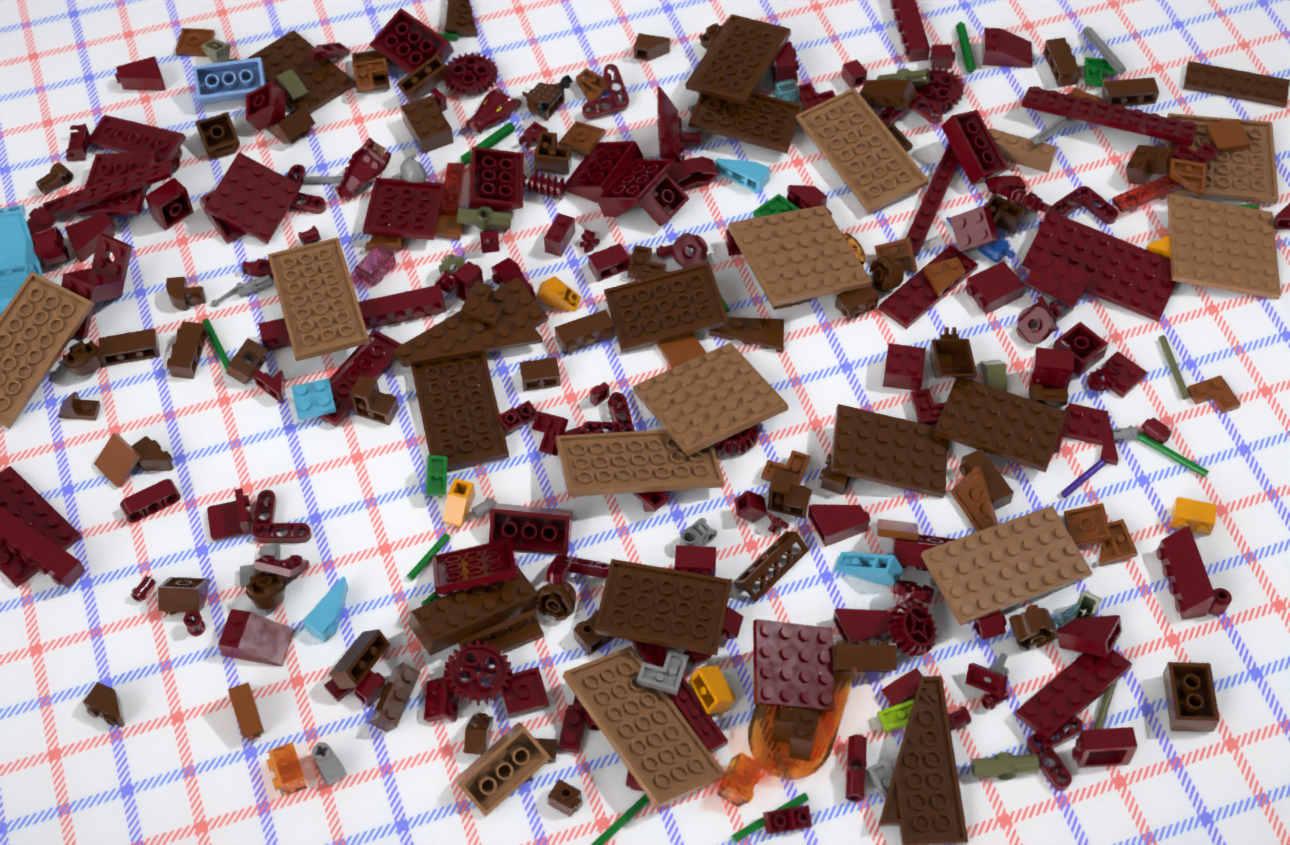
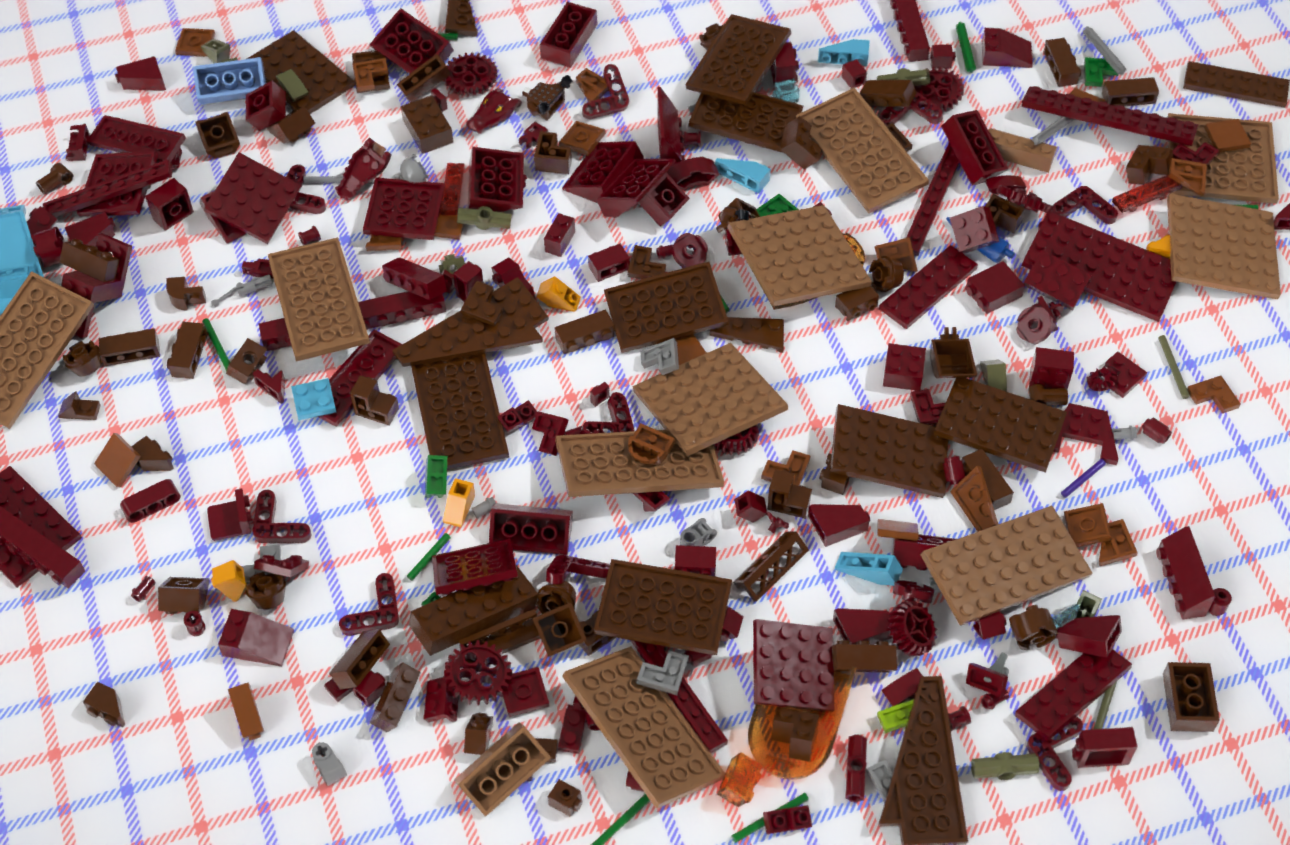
clear orange brick [266,742,307,797] -> none
medium azure slope [303,576,349,642] -> none
dark red hinge [308,42,350,61] -> none
clear pink brick [354,244,396,286] -> none
green axle [460,122,515,165] -> none
dark red slope [479,229,500,253] -> none
reddish brown hinge [519,357,561,392] -> none
dark red piece [527,171,566,201] -> none
dark red plant [580,229,600,253] -> none
reddish brown slope [634,33,671,61] -> none
light orange brick [689,666,737,714] -> none
dark red slope [787,185,827,209] -> none
dark red plate [795,82,836,111] -> none
dark orange wing [923,257,965,297] -> none
dark red brick [1053,322,1108,377] -> none
green bar [1136,432,1209,477] -> none
light orange brick [1170,497,1217,535] -> none
none -> reddish brown brick [59,239,120,282]
none -> light orange slope [211,560,246,602]
none -> dark red beam [339,573,399,636]
none -> dark red brick [382,257,447,300]
none -> reddish brown slope [533,602,587,657]
none -> dark red brick [540,1,598,68]
none -> dark orange slope [628,423,675,465]
none -> light grey plate [640,338,679,375]
none -> reddish brown torso [716,198,760,236]
none -> reddish brown brick [780,116,821,169]
none -> medium azure slope [818,39,870,66]
none -> dark red brick [943,456,965,485]

